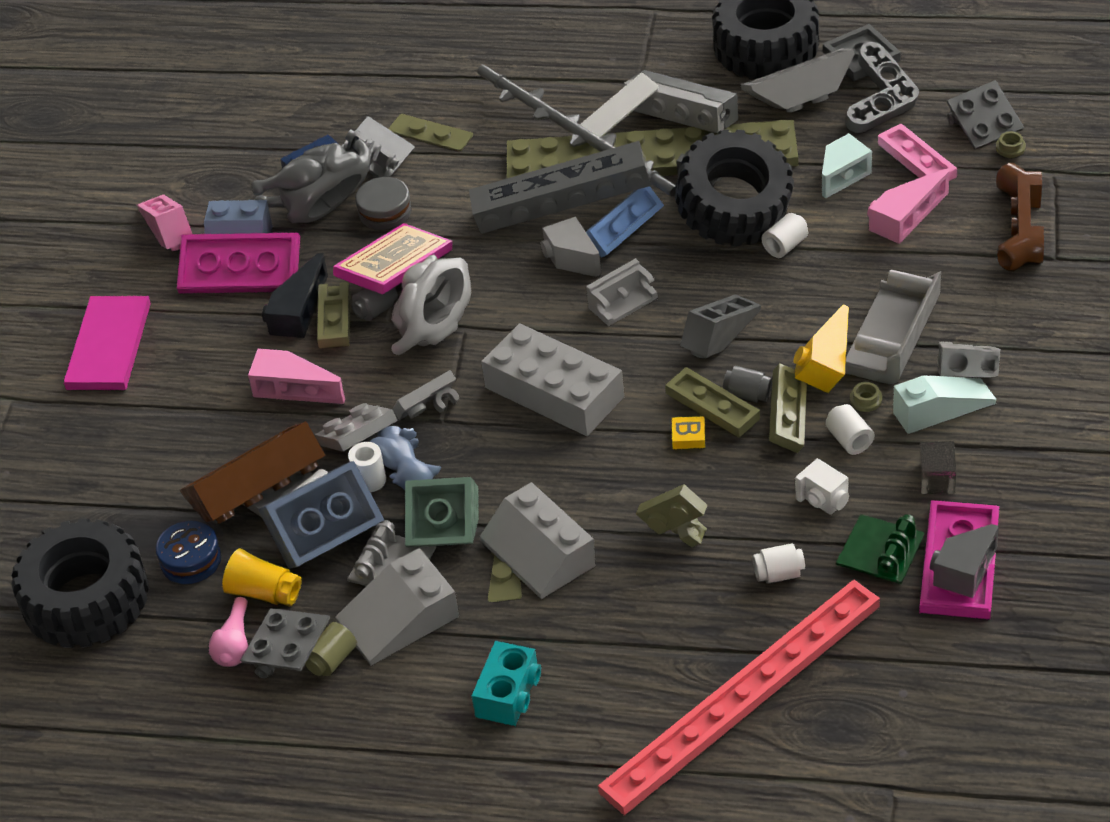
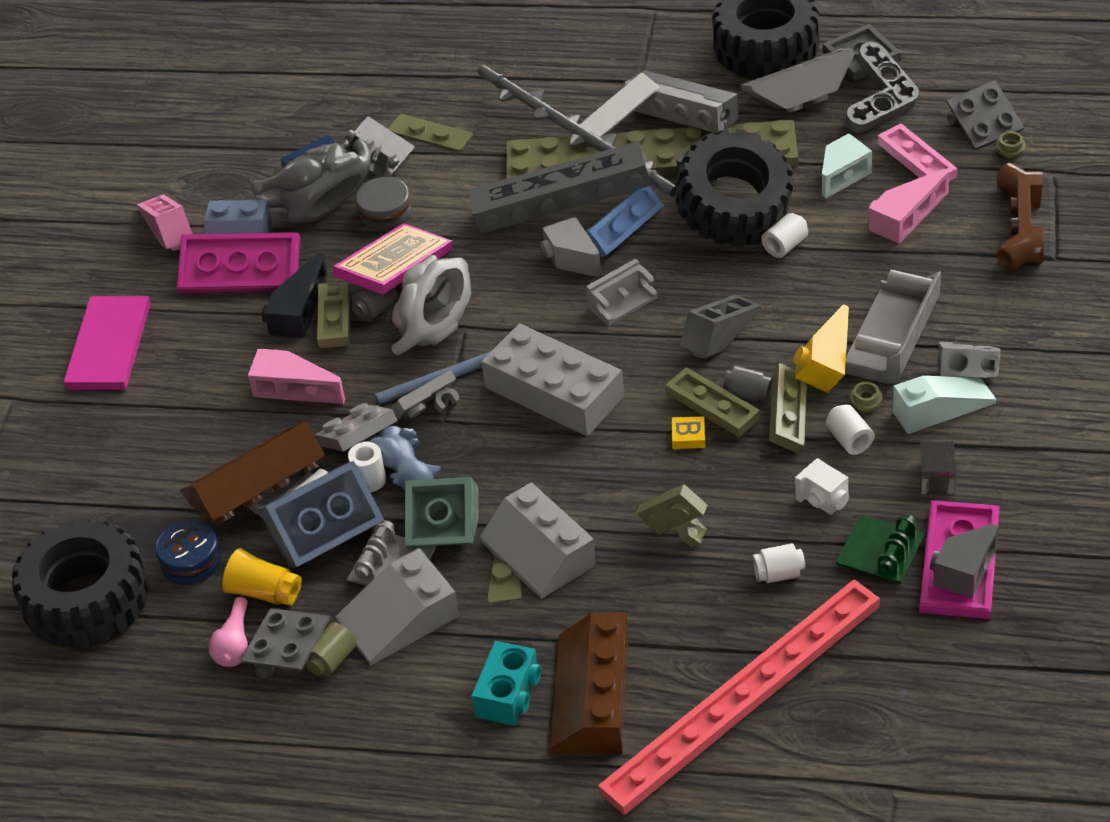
none -> sand blue bar [374,351,491,406]
none -> reddish brown slope [550,612,629,753]

